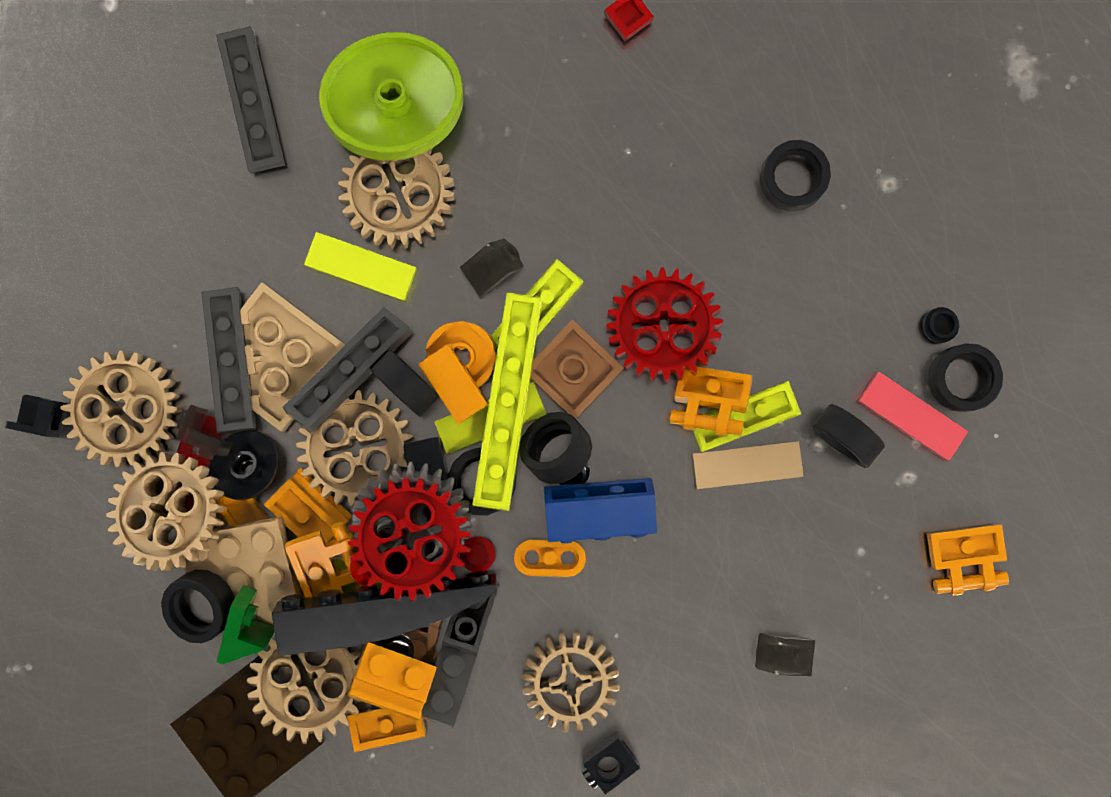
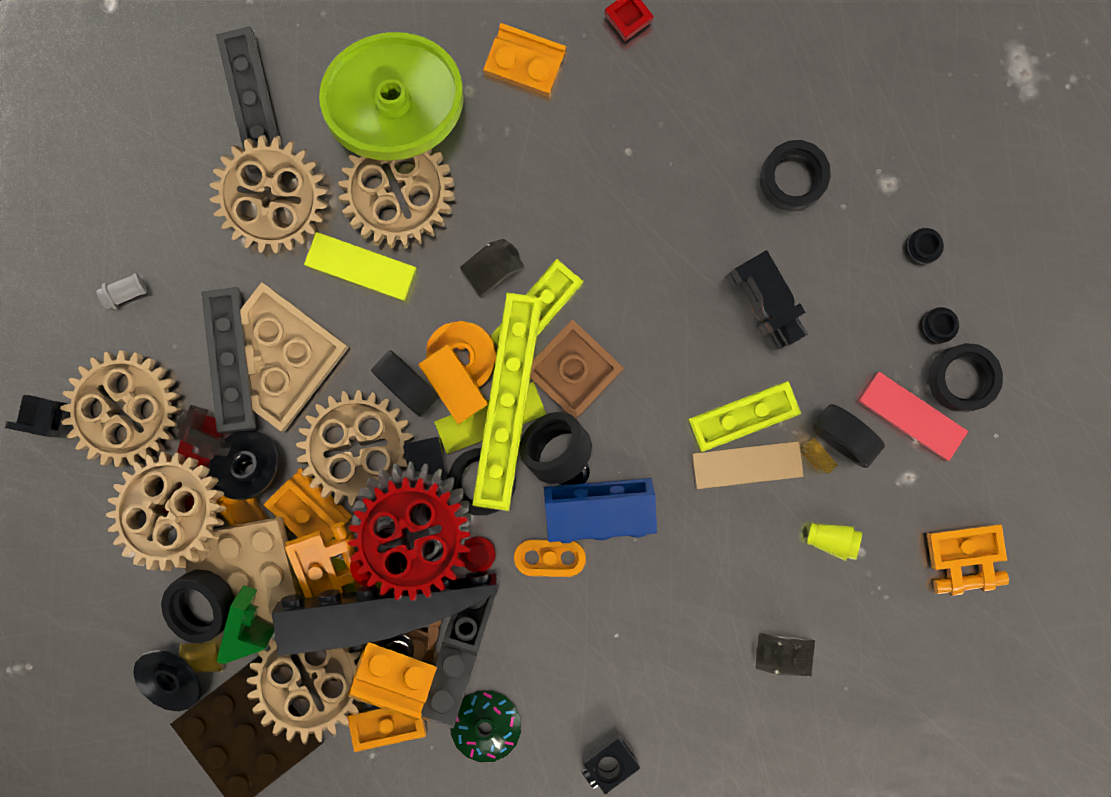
dark grey plate [283,307,412,434] -> none
tan gear [522,632,620,732] -> none
red gear [606,267,723,384] -> none
light orange plate [670,366,753,437] -> none
none -> light grey pin [97,272,147,310]
none -> black dish [133,650,201,712]
none -> clear yellow tile [178,643,224,672]
none -> tan gear [210,135,329,253]
none -> dark green dish [450,690,521,762]
none -> light orange plate [483,23,567,97]
none -> black hips [725,250,808,349]
none -> clear yellow tile [800,438,838,474]
none -> neon yellow cone [807,523,863,561]
none -> black plate [907,228,944,264]

